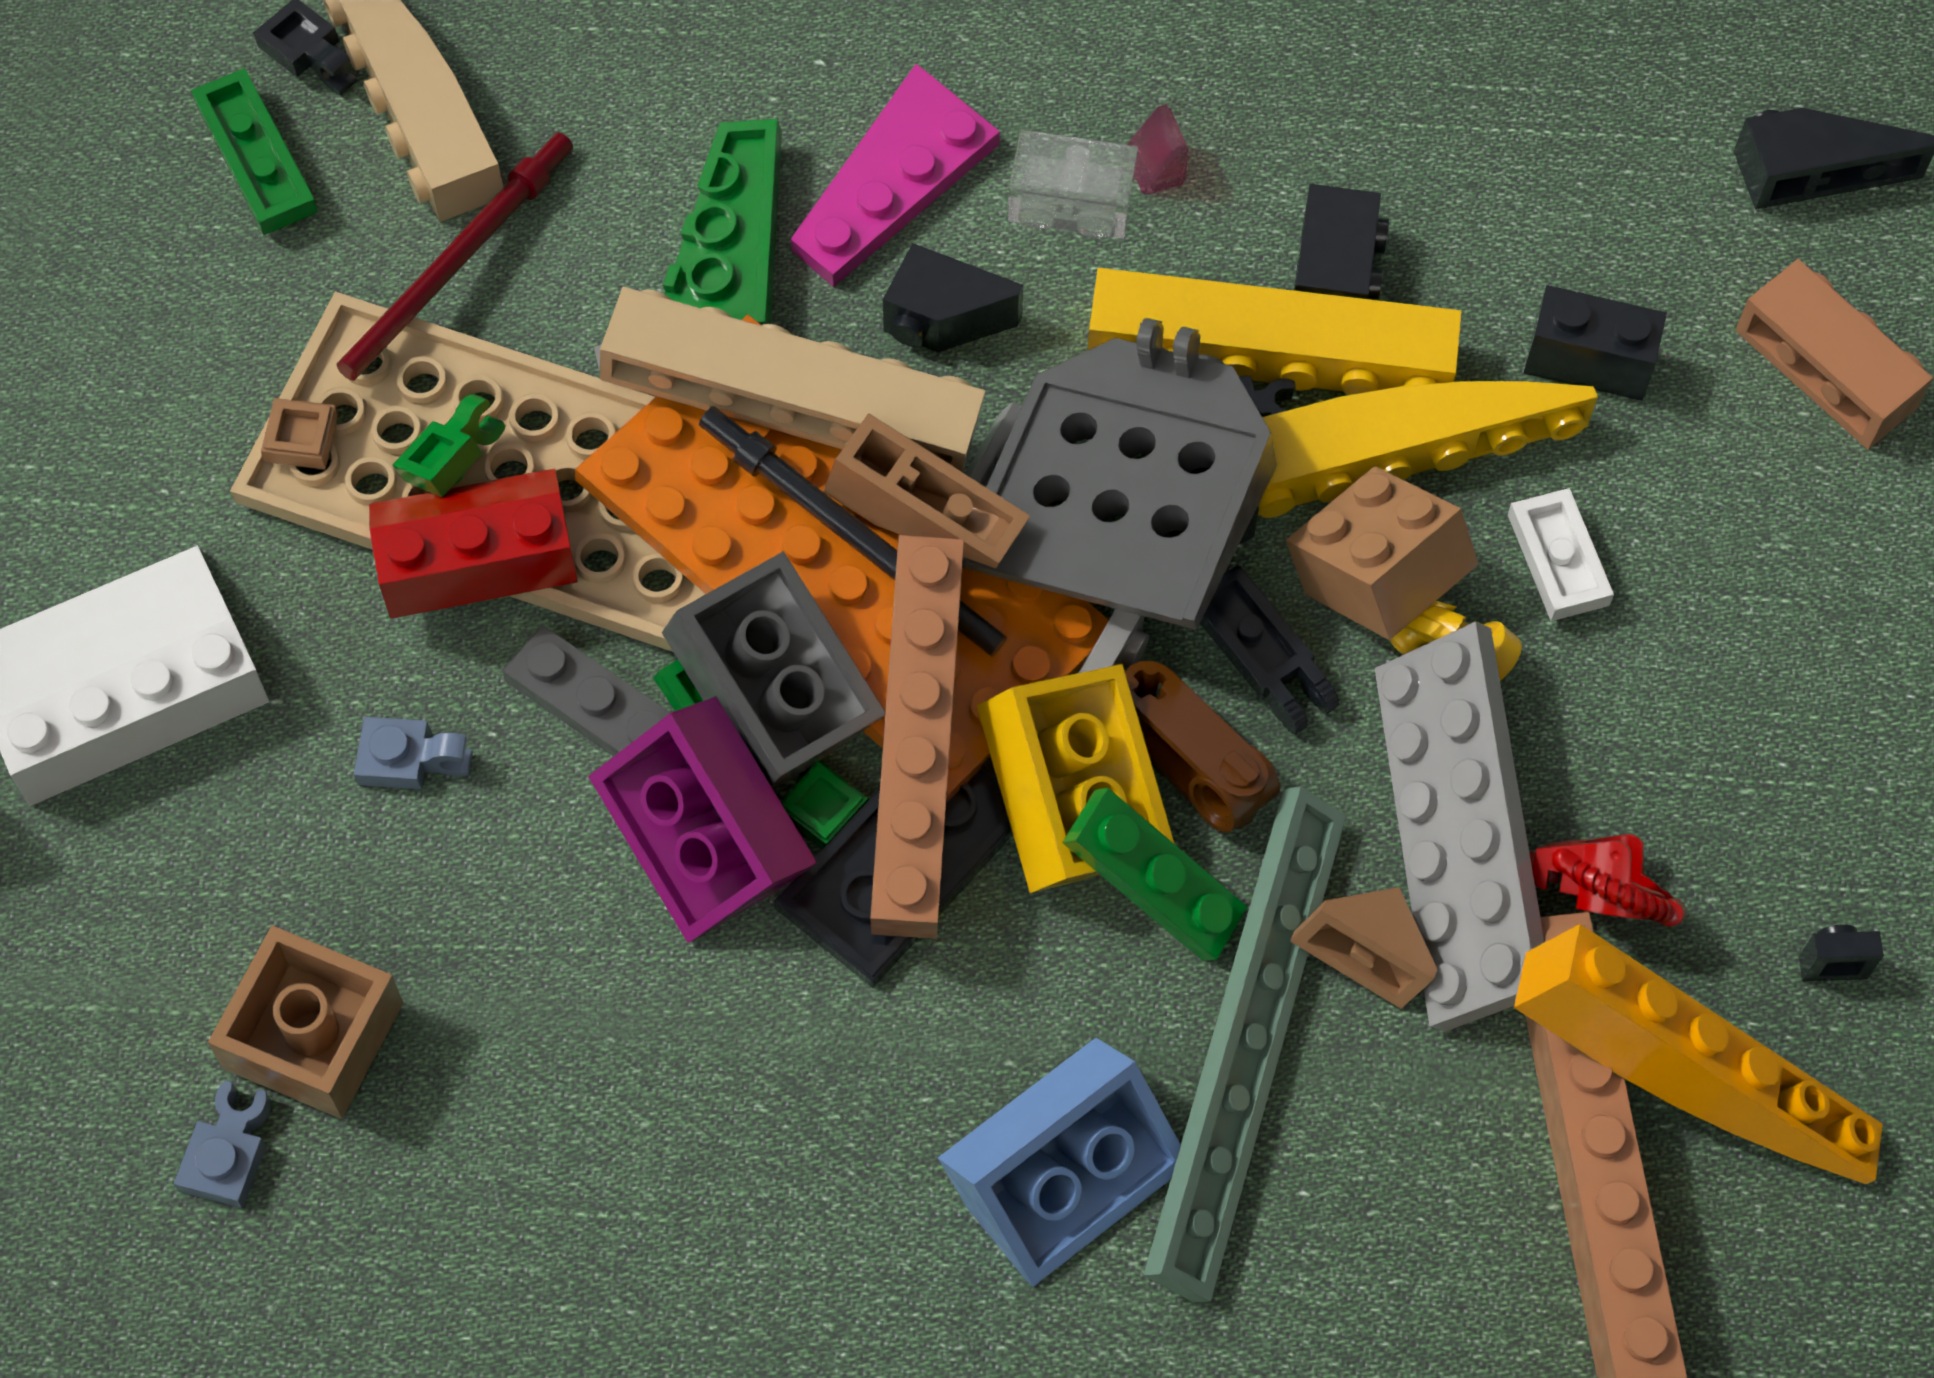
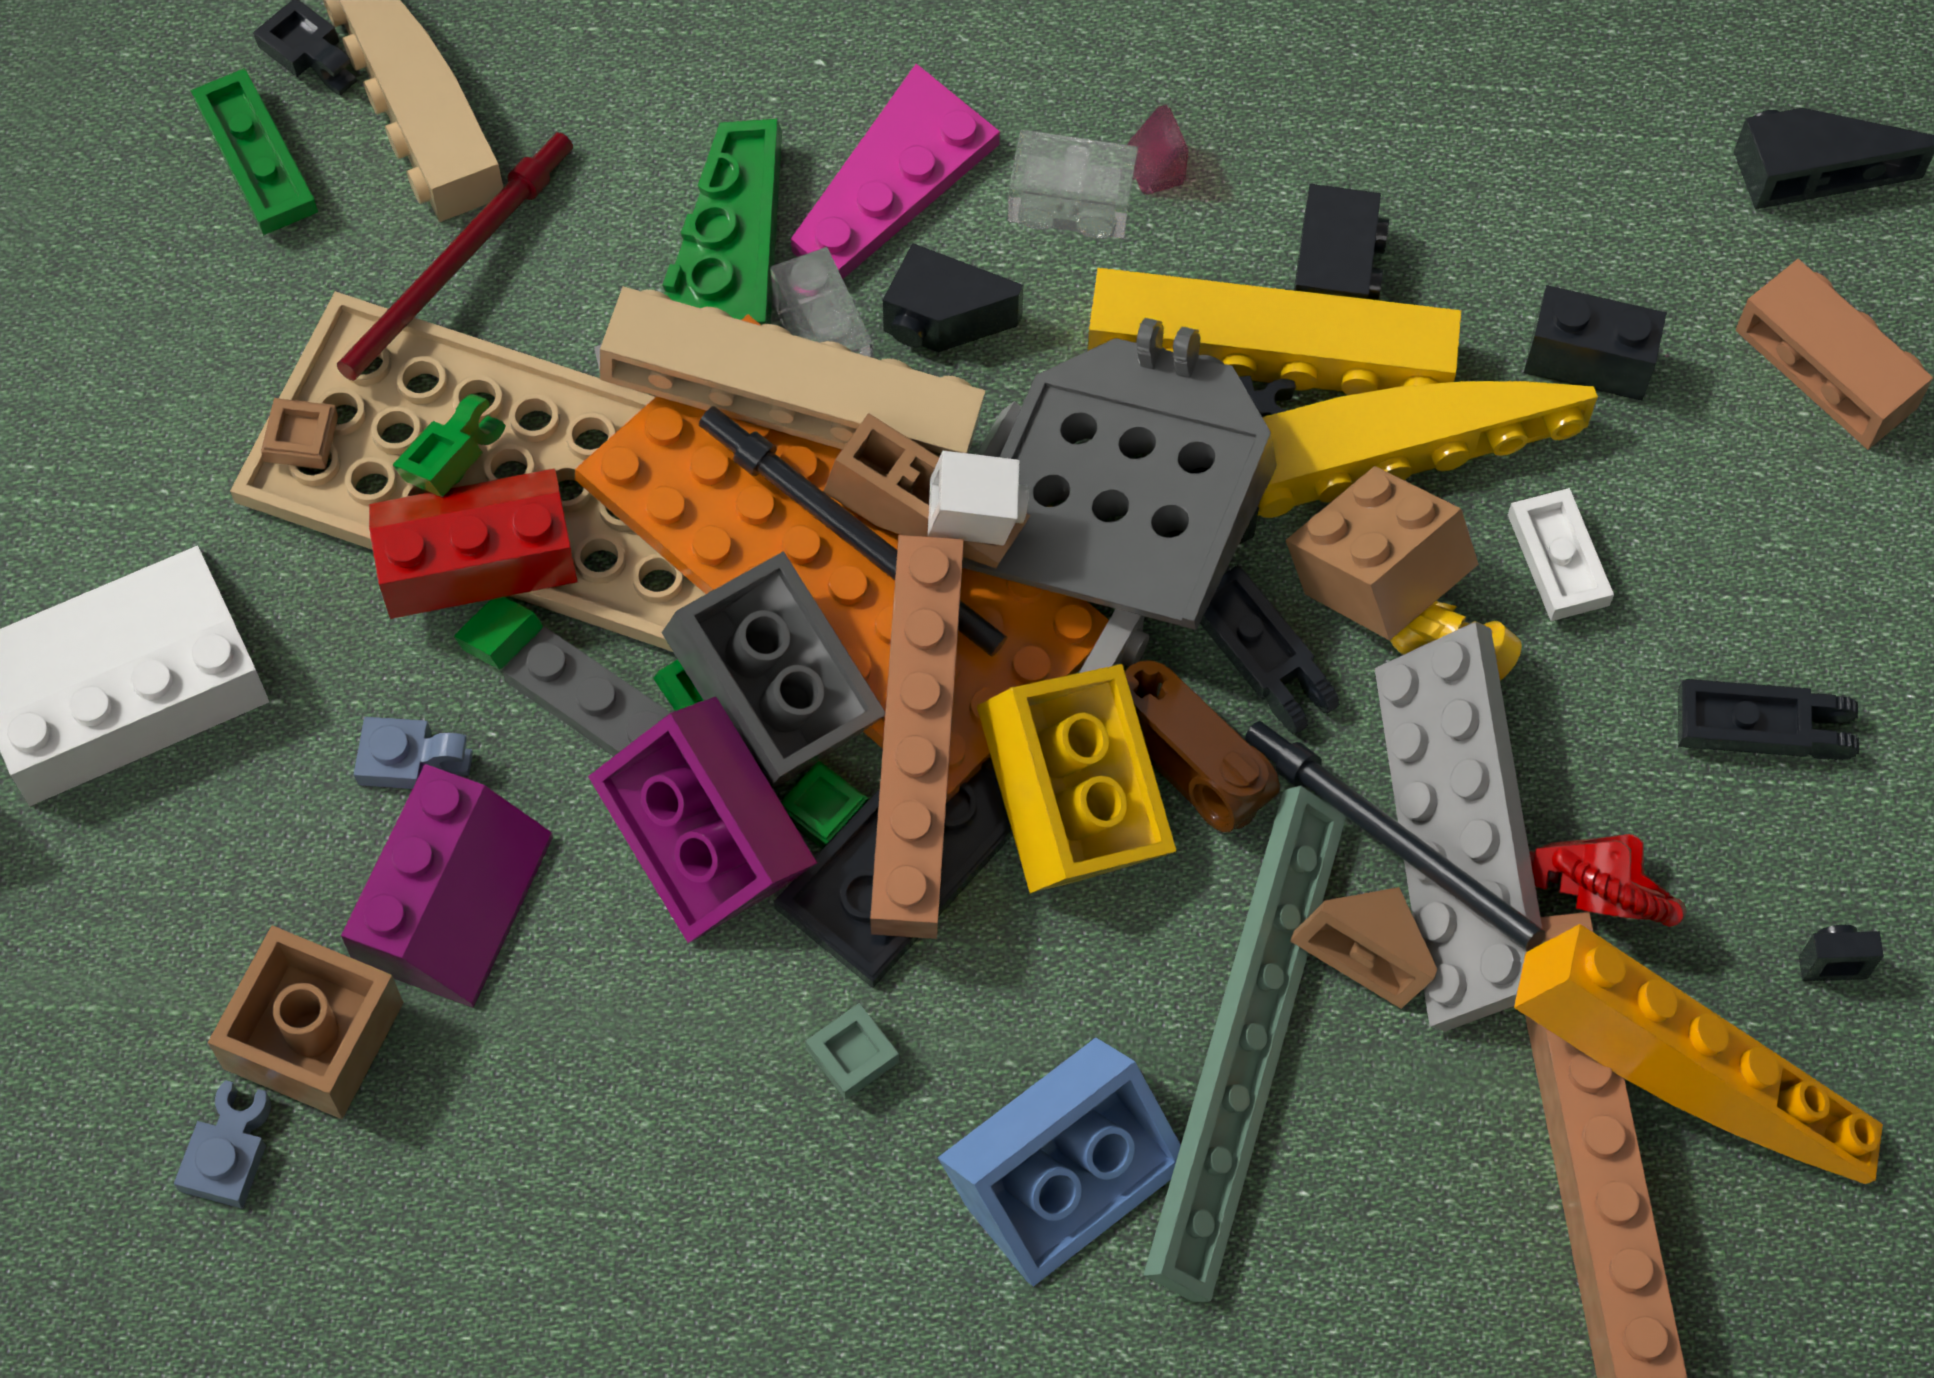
green plate [1062,788,1247,961] -> none
none -> magenta slope [341,764,553,1008]
none -> green tile [454,597,543,670]
none -> clear brick [771,247,874,358]
none -> sand green plate [805,1003,899,1101]
none -> white brick [928,450,1028,545]
none -> black bar [1245,721,1545,951]
none -> black hinge [1678,679,1859,760]

